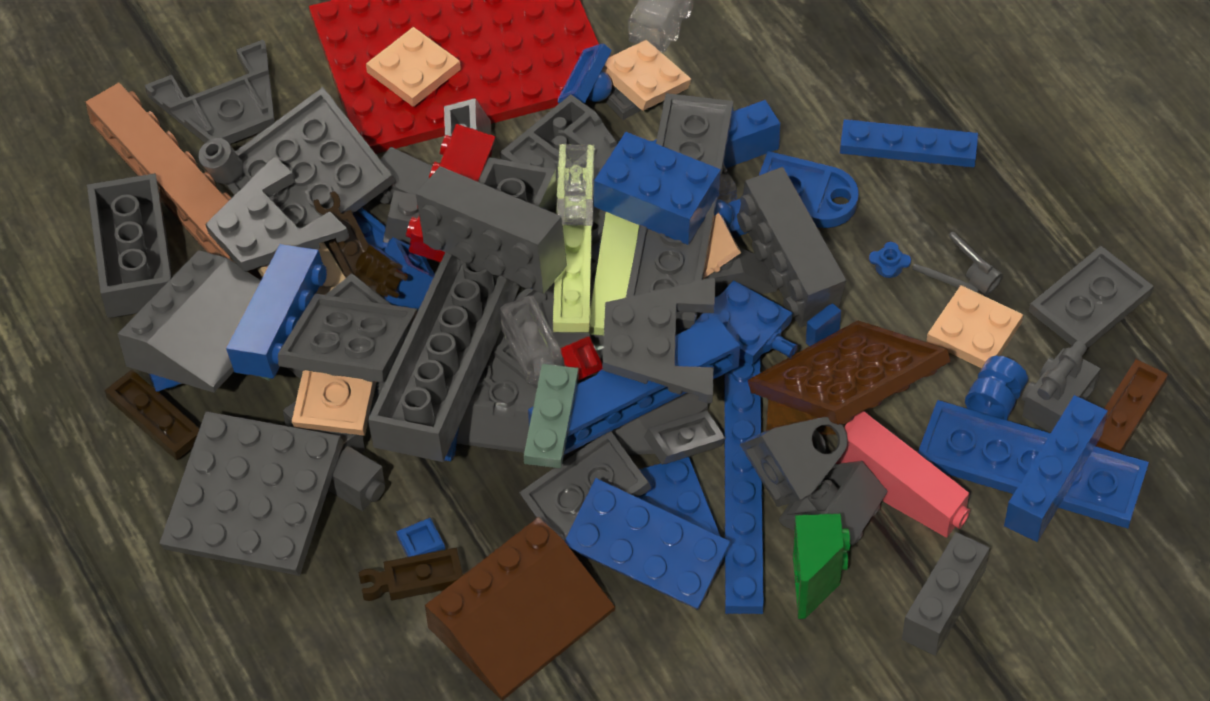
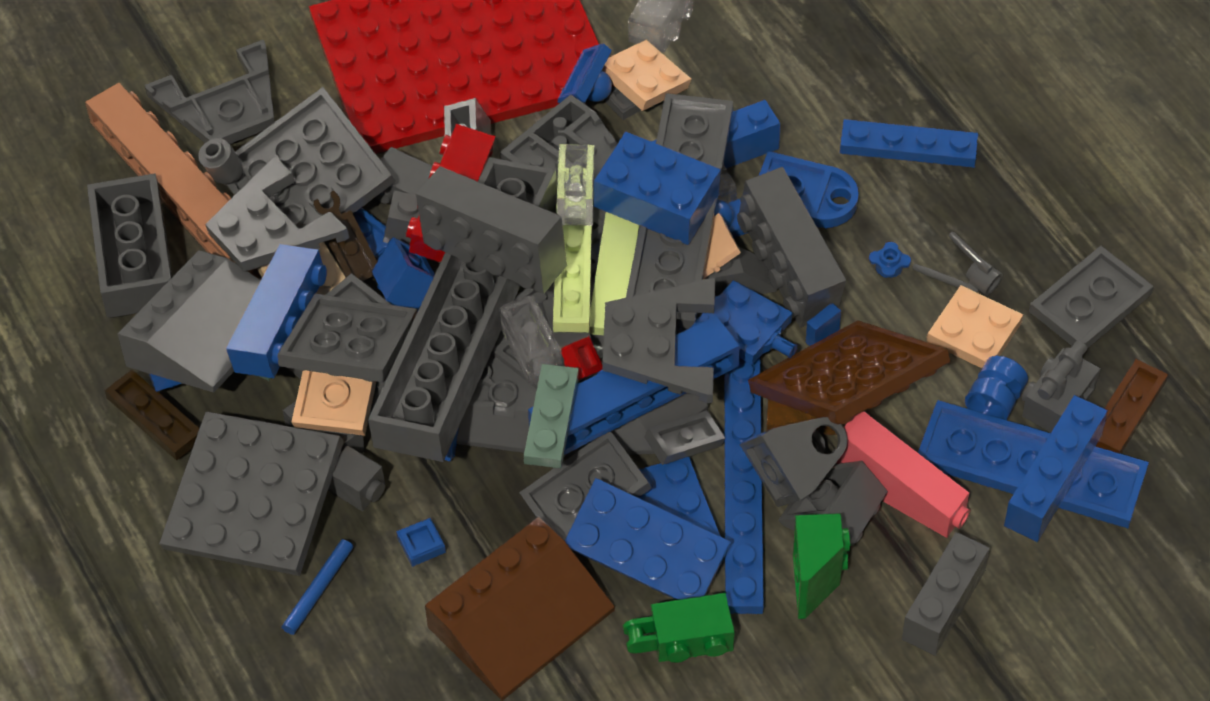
dark brown plate [354,245,408,298] -> none
dark brown plate [359,547,463,601] -> none
light nougat plate [366,27,461,107] -> none
none -> blue bar [282,539,353,635]
none -> green brick [623,593,734,663]

